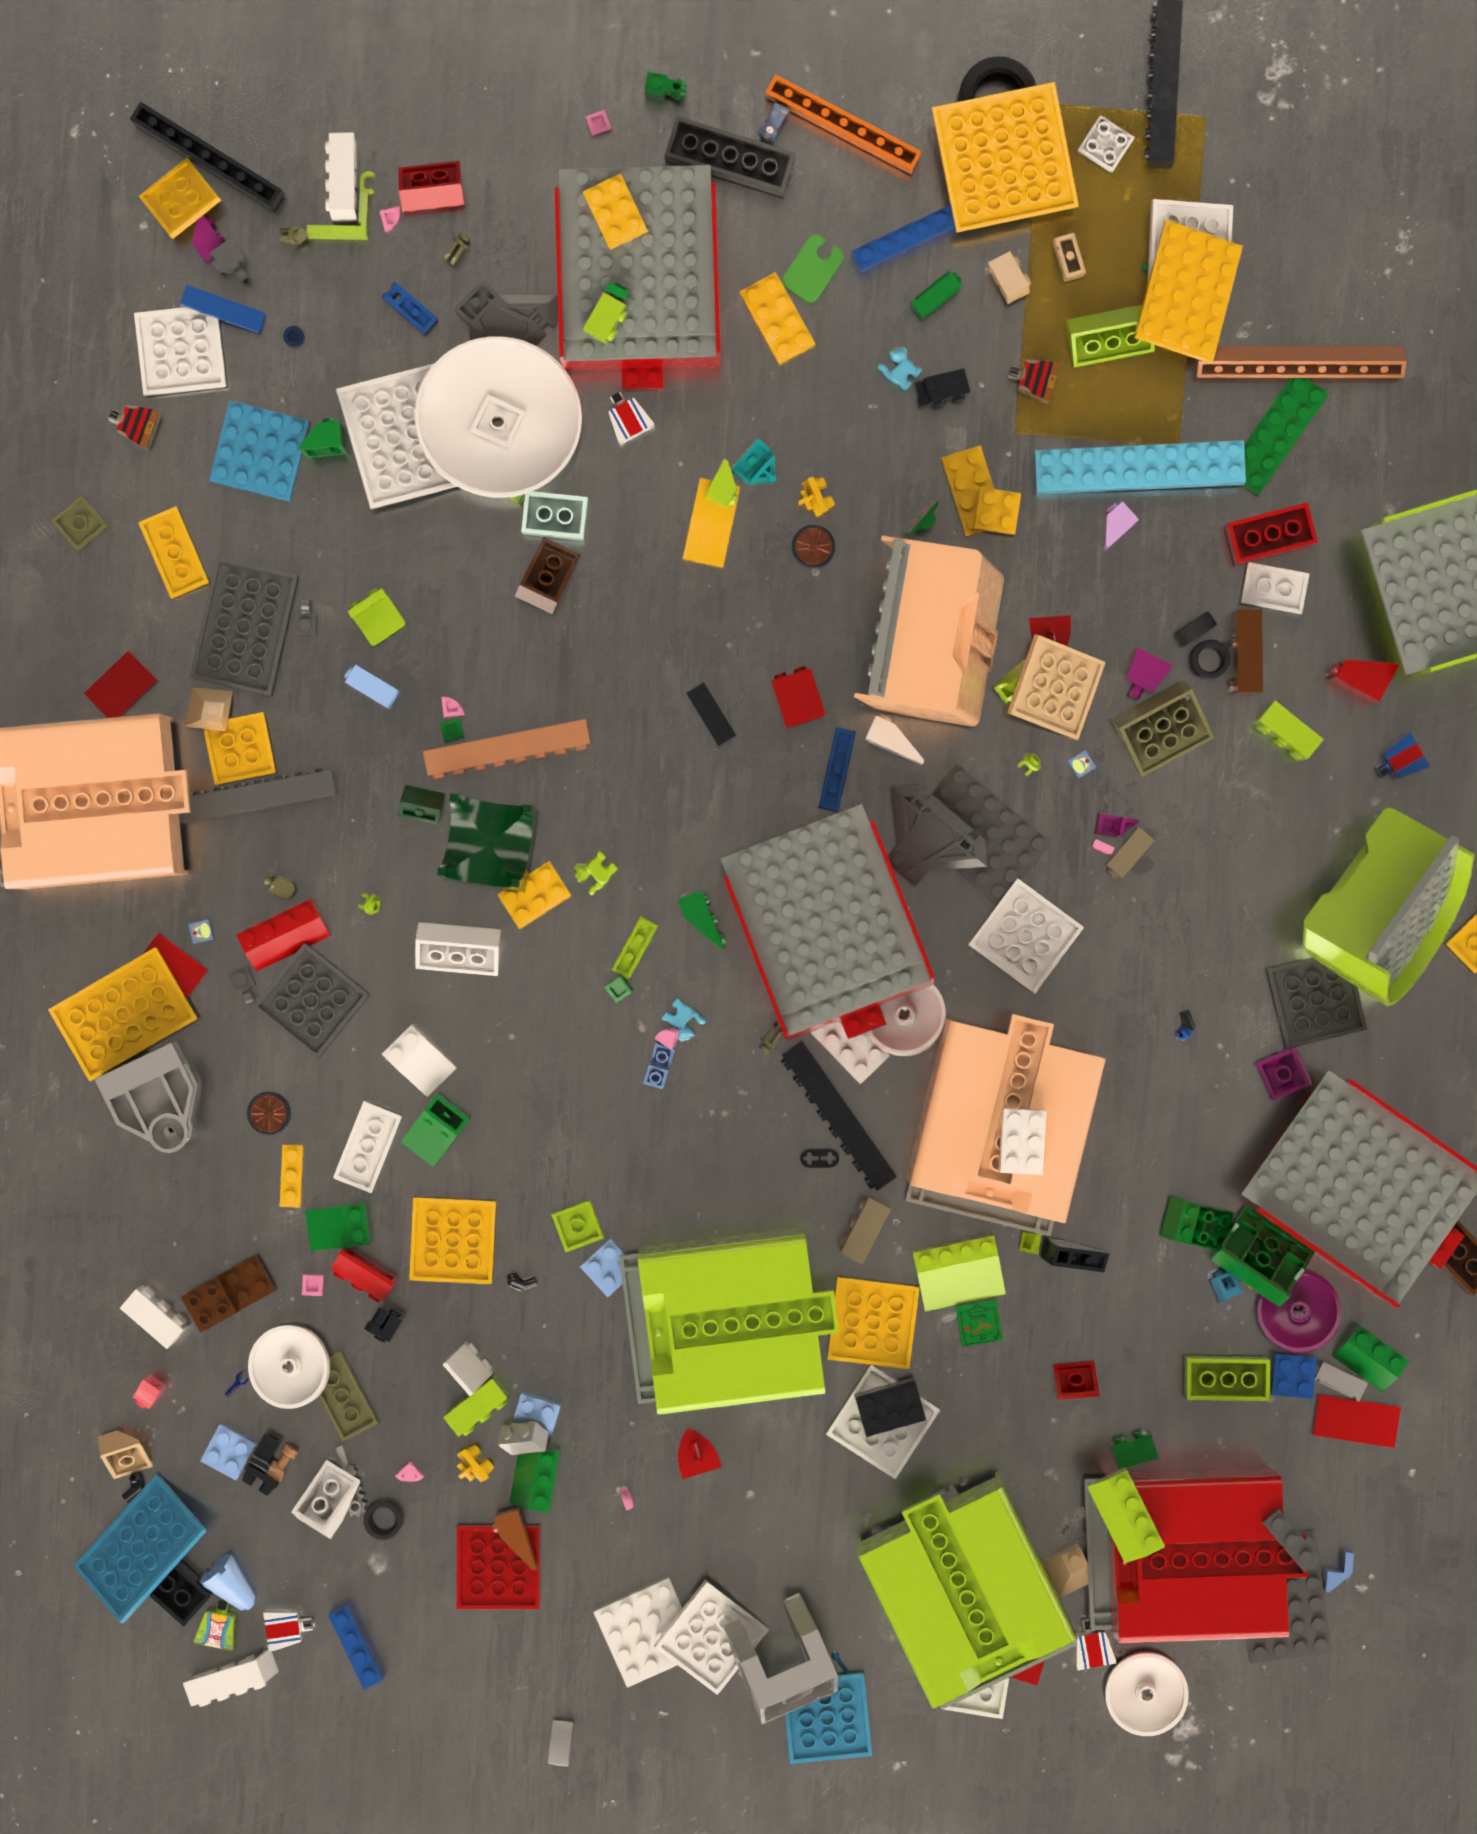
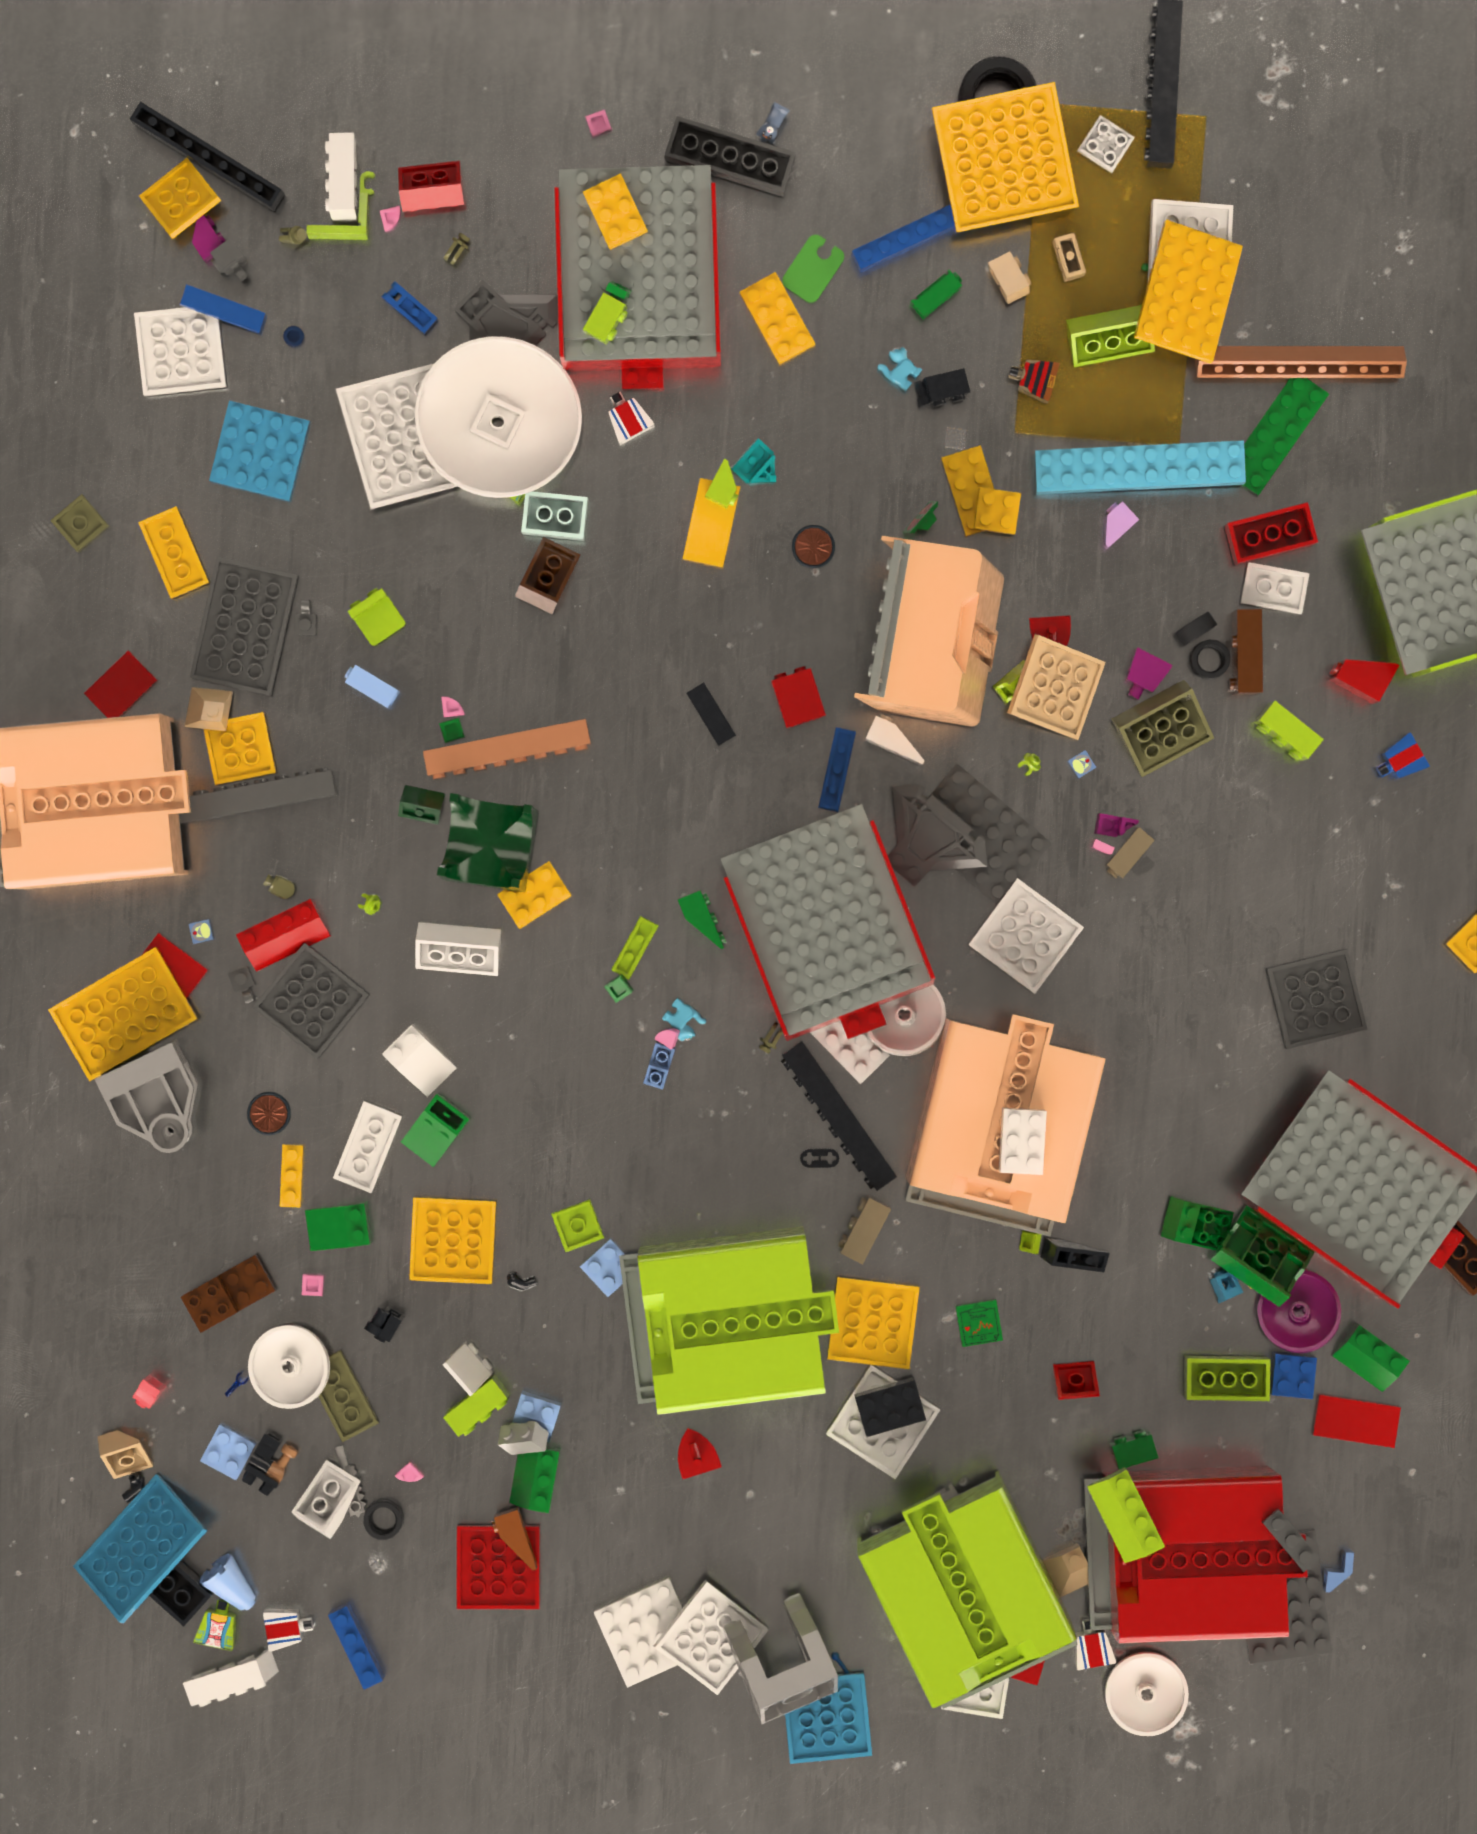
torso [108,405,162,450] -> none
white brick [120,1285,189,1349] -> none
green slope [299,418,348,458] -> none
red slope [331,1248,398,1303] -> none
yellow hips [457,1444,494,1482] -> none
light grey slope [548,1720,574,1767] -> none
lime animal [574,851,618,895] -> none
bright pink tile [619,1485,634,1510] -> none
green brick [644,72,688,101] -> none
orange brick [765,74,922,175] -> none
yellow hips [798,476,835,517] -> none
lime slope [912,1233,1006,1312] -> none
arm [1177,1010,1195,1040] -> none
magenta slope [1256,1047,1312,1100] -> none
lime piece [1302,808,1475,1007] -> none
light grey window [1315,1359,1368,1402] -> none

